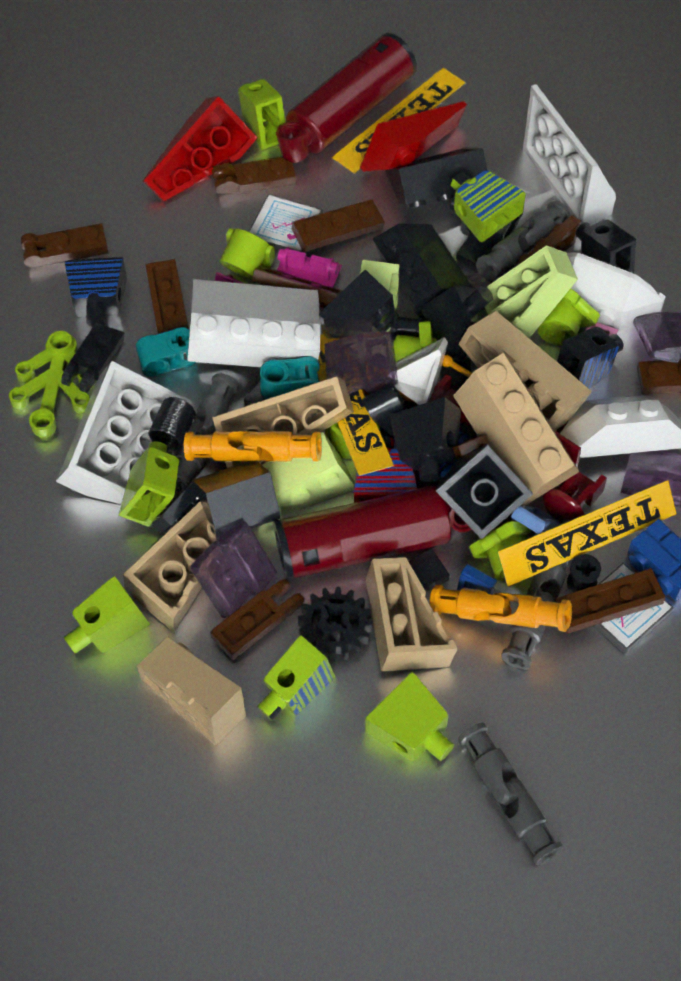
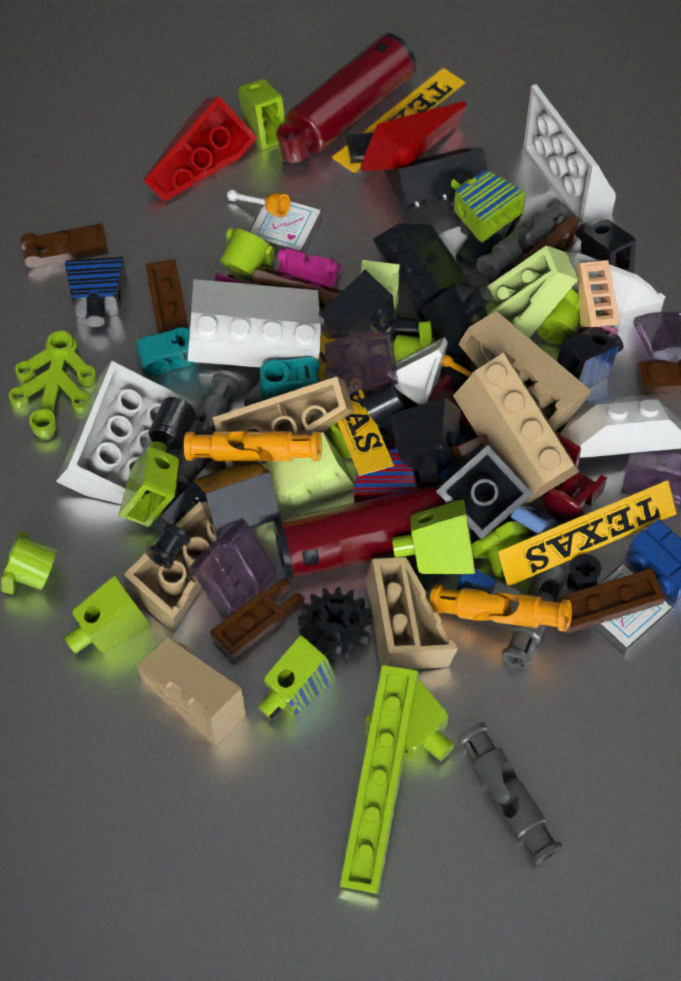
black hinge [61,322,125,393] -> none
reddish brown hinge [211,157,296,195] -> none
reddish brown plate [291,199,385,252] -> none
none -> lime piece [1,531,57,595]
none -> black bush [145,522,190,569]
none -> light orange hinge [227,189,290,218]
none -> lime plate [340,665,419,895]
none -> black tile [346,132,374,164]
none -> lime torso [392,499,475,574]
none -> light nougat slope [577,260,619,327]

